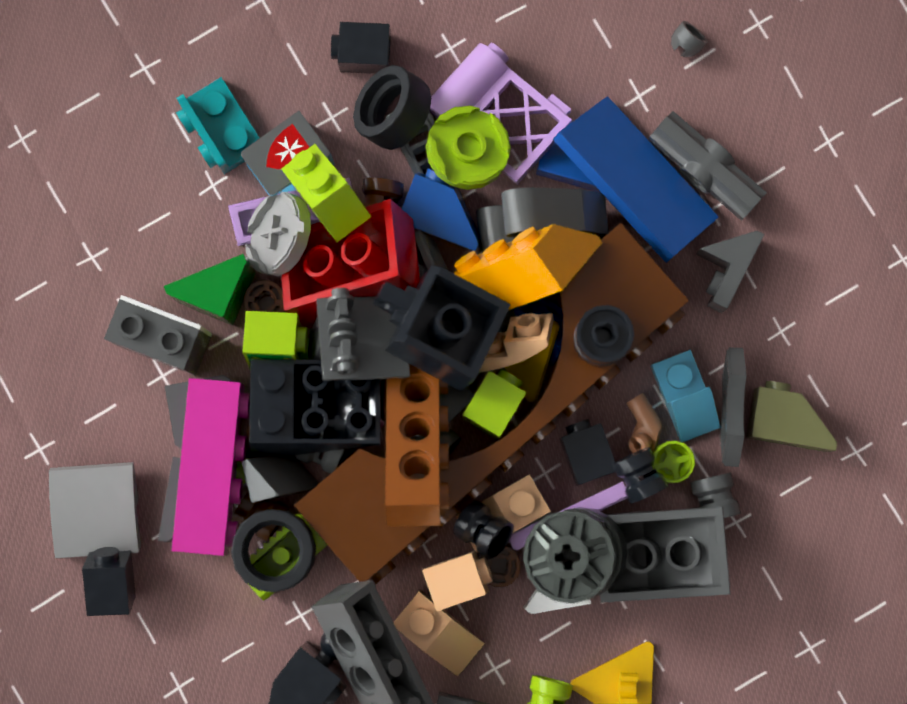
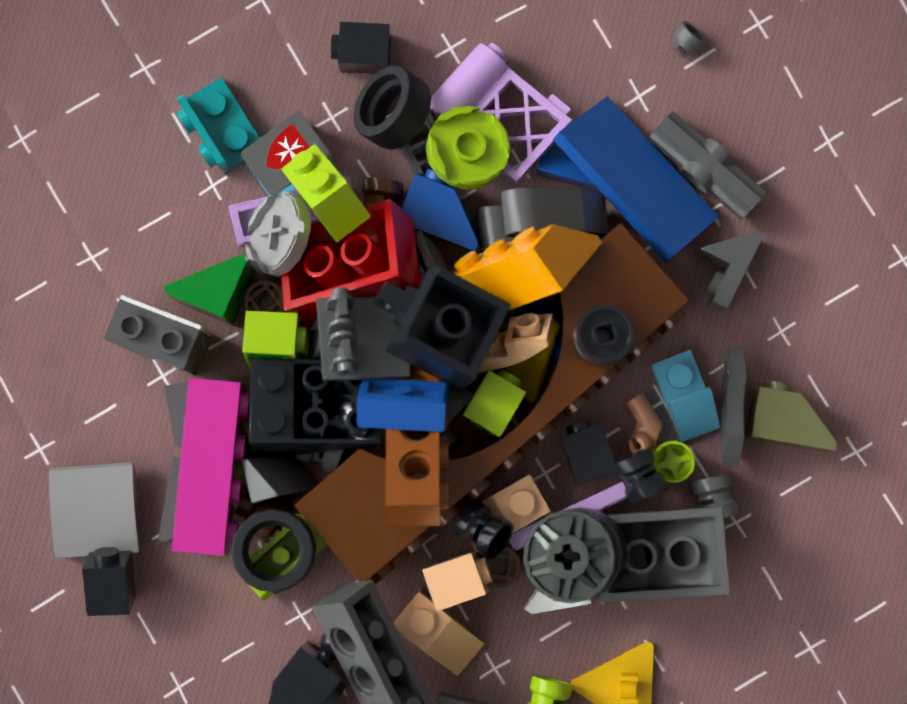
none -> blue slope [357,379,449,432]

